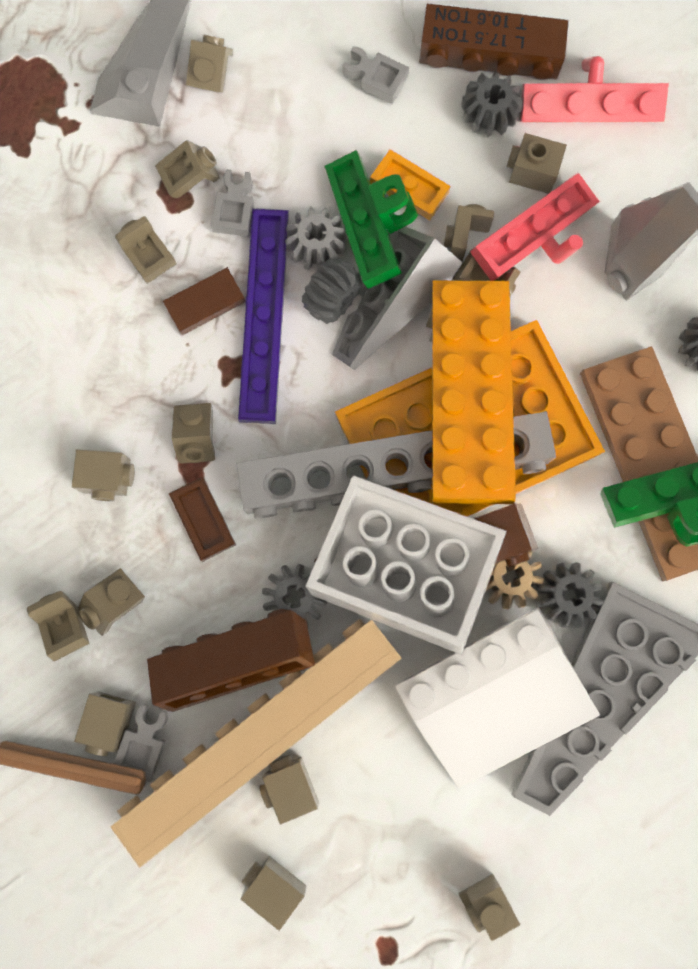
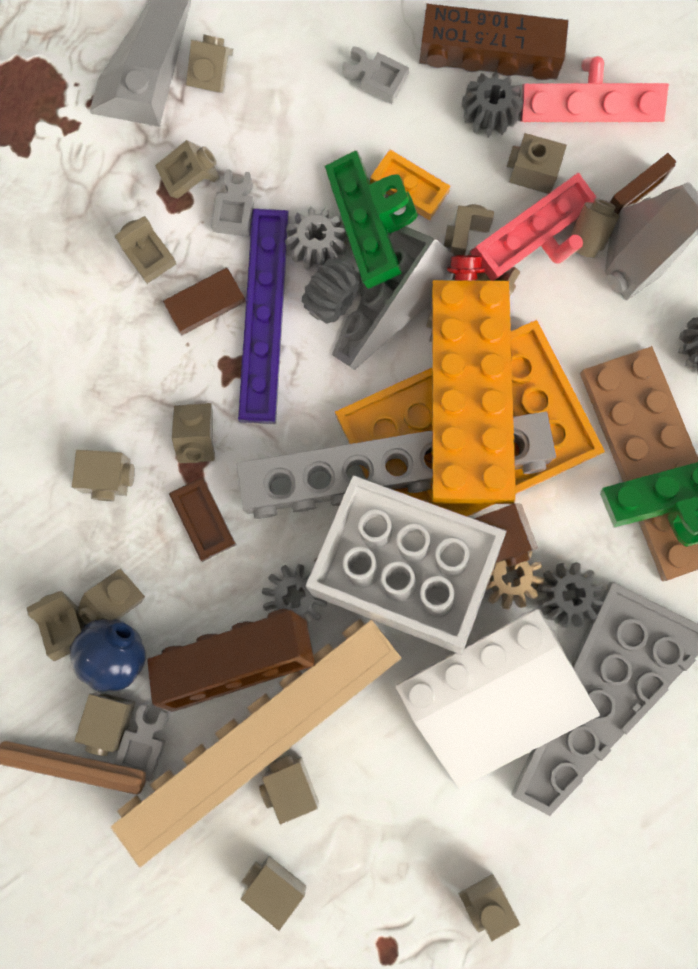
none -> dark blue plant [70,619,146,691]
none -> red plate [447,255,485,281]
none -> dark tan brick [570,198,619,258]
none -> reddish brown tile [610,153,677,214]

